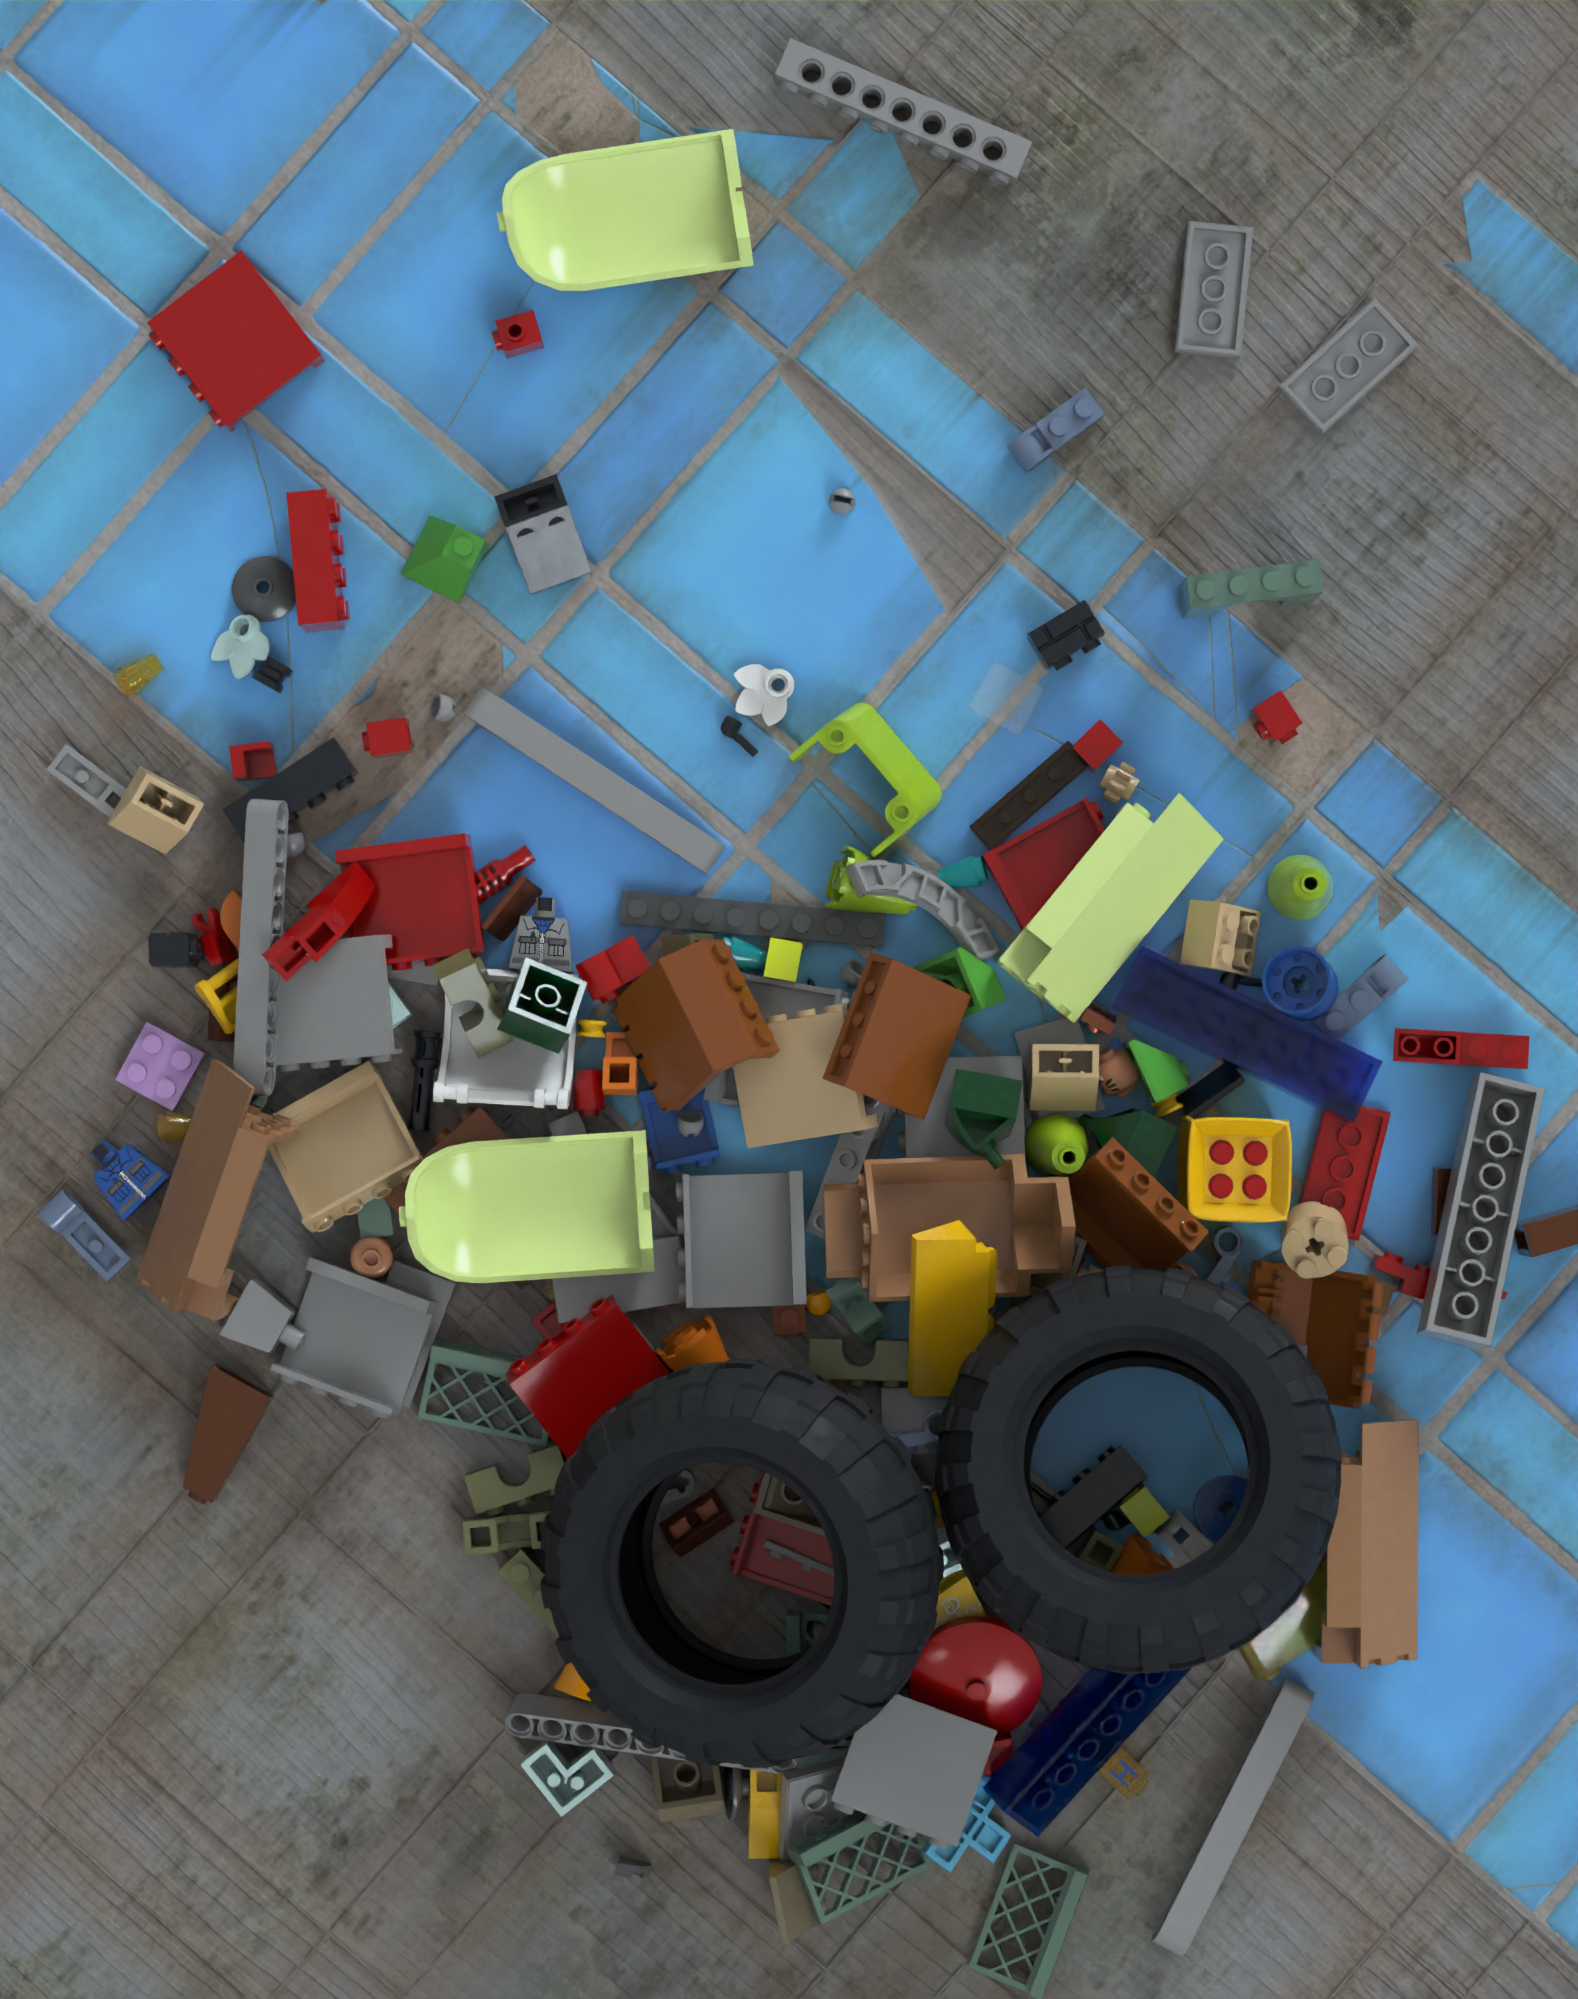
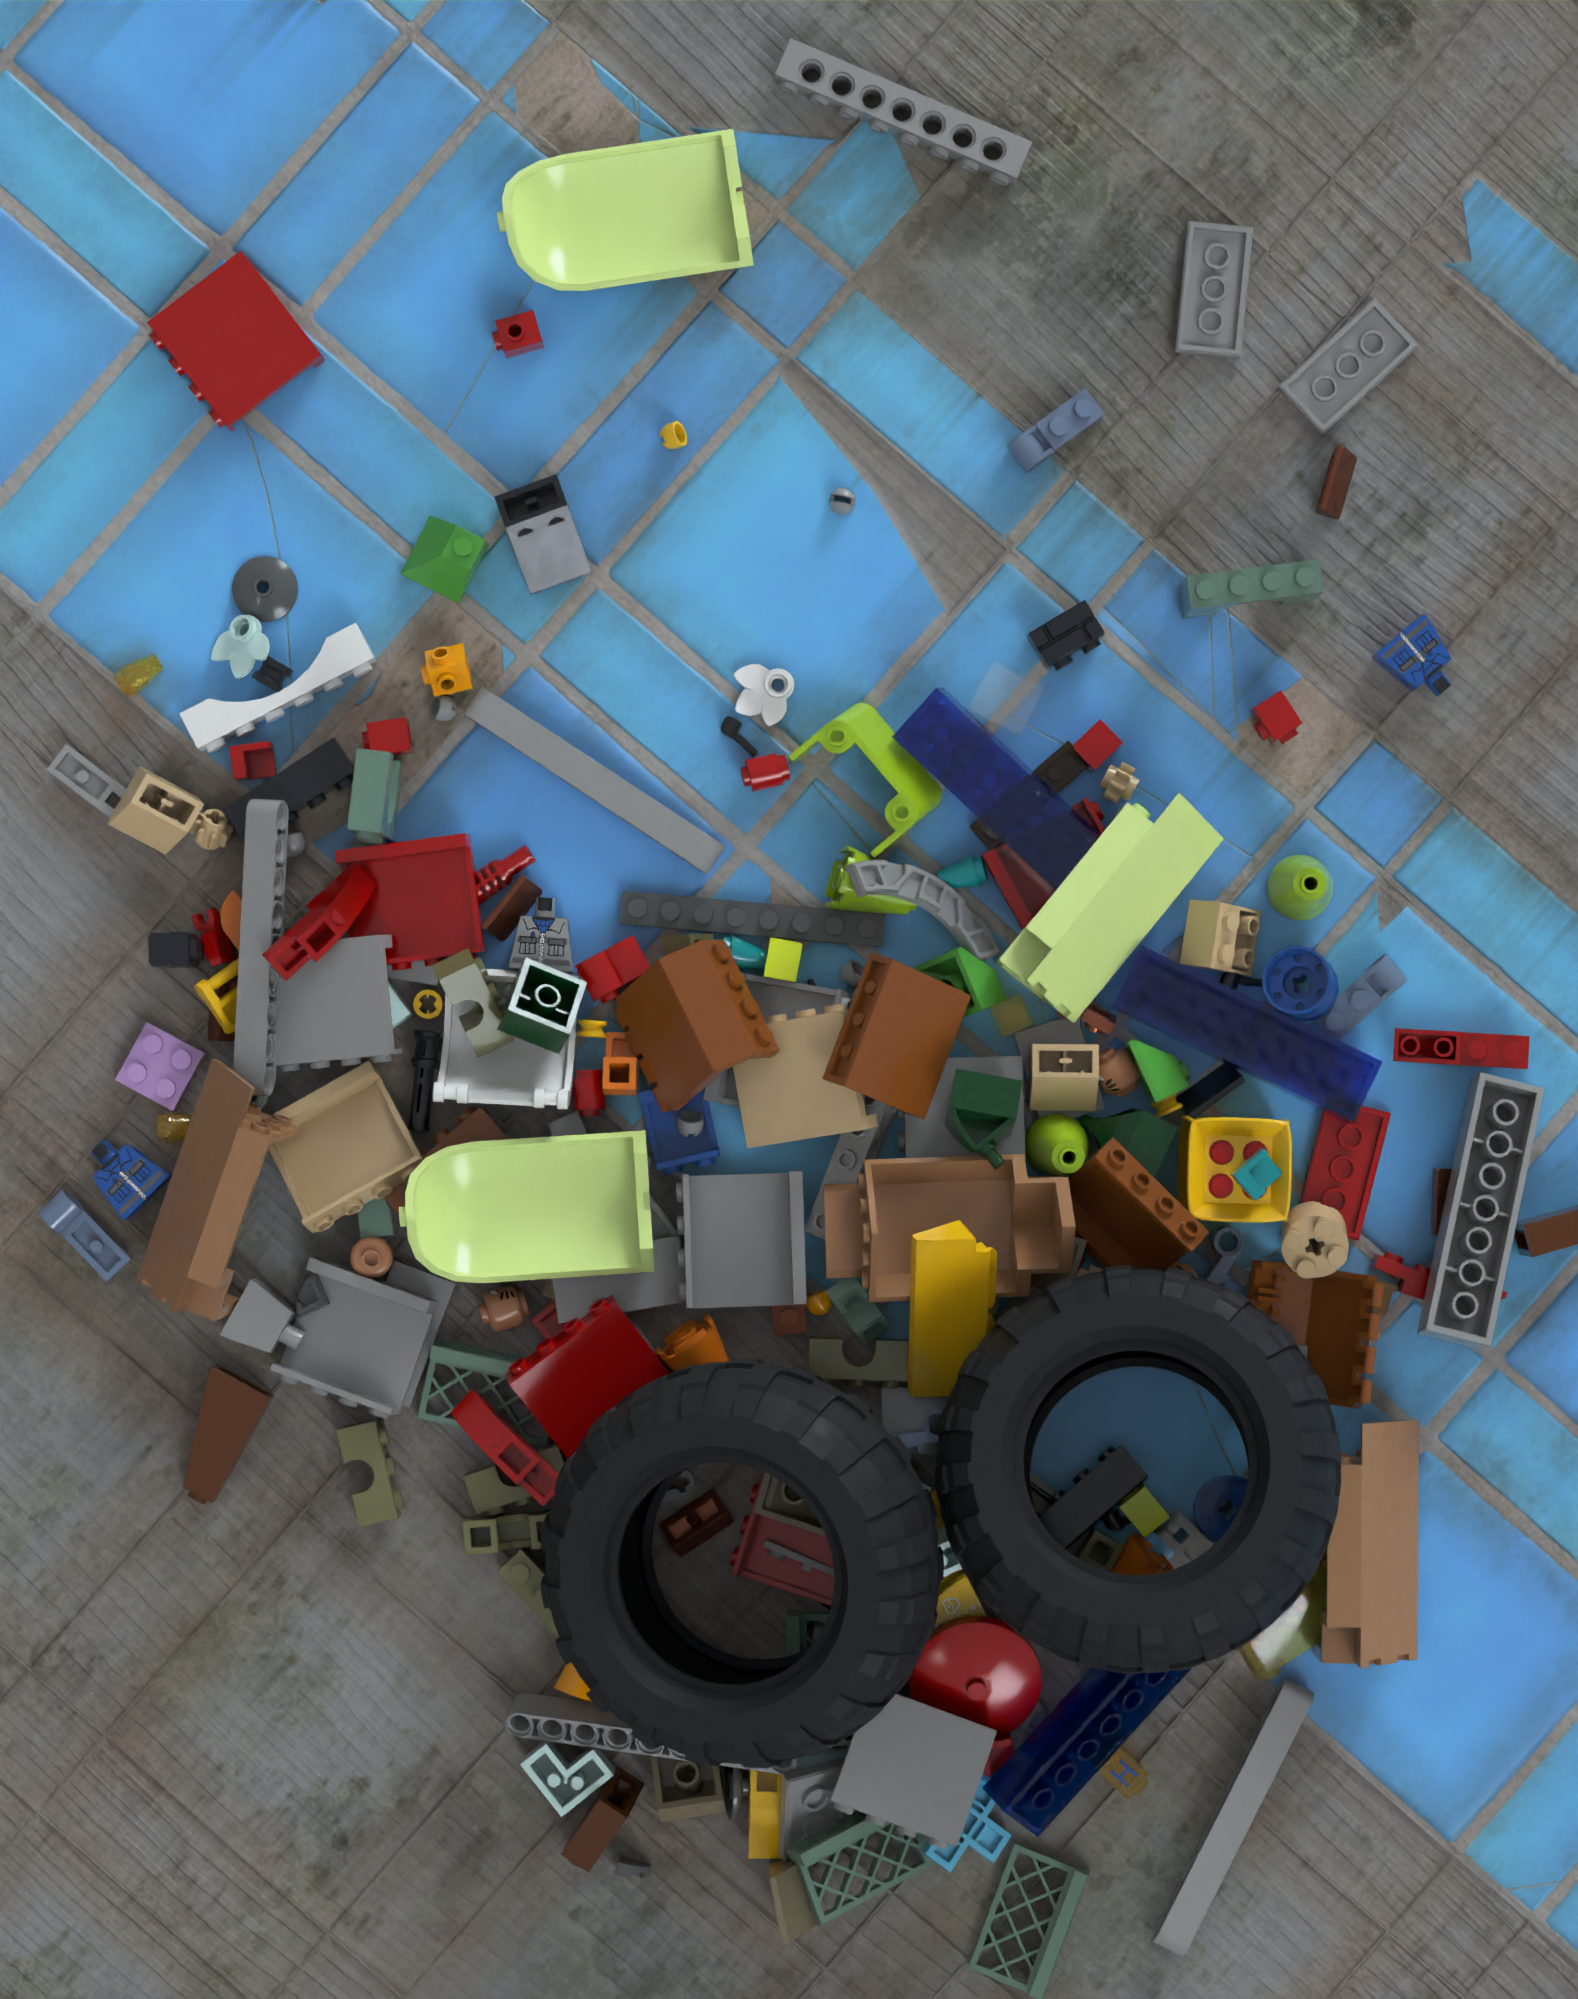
red brick [286,489,350,633] -> none
none -> white arch [179,623,377,753]
none -> tan gear [189,809,233,850]
none -> dark grey tile [295,1274,330,1318]
none -> olive arch [336,1418,405,1527]
none -> sand green arch [347,748,404,845]
none -> yellow bush [413,989,443,1019]
none -> light orange brick [421,643,473,697]
none -> red slope [450,1389,559,1507]
none -> nougat head [478,1285,529,1332]
none -> reddish brown slope [561,1766,644,1873]
none -> yellow hinge [659,421,687,450]
none -> red brick [740,753,790,792]
none -> clear blue brick [892,687,1101,890]
none -> clear yellow brick [988,994,1034,1038]
none -> teal panel [1230,1148,1282,1201]
none -> copper slope [1315,446,1357,519]
none -> blue torso [1372,613,1452,697]

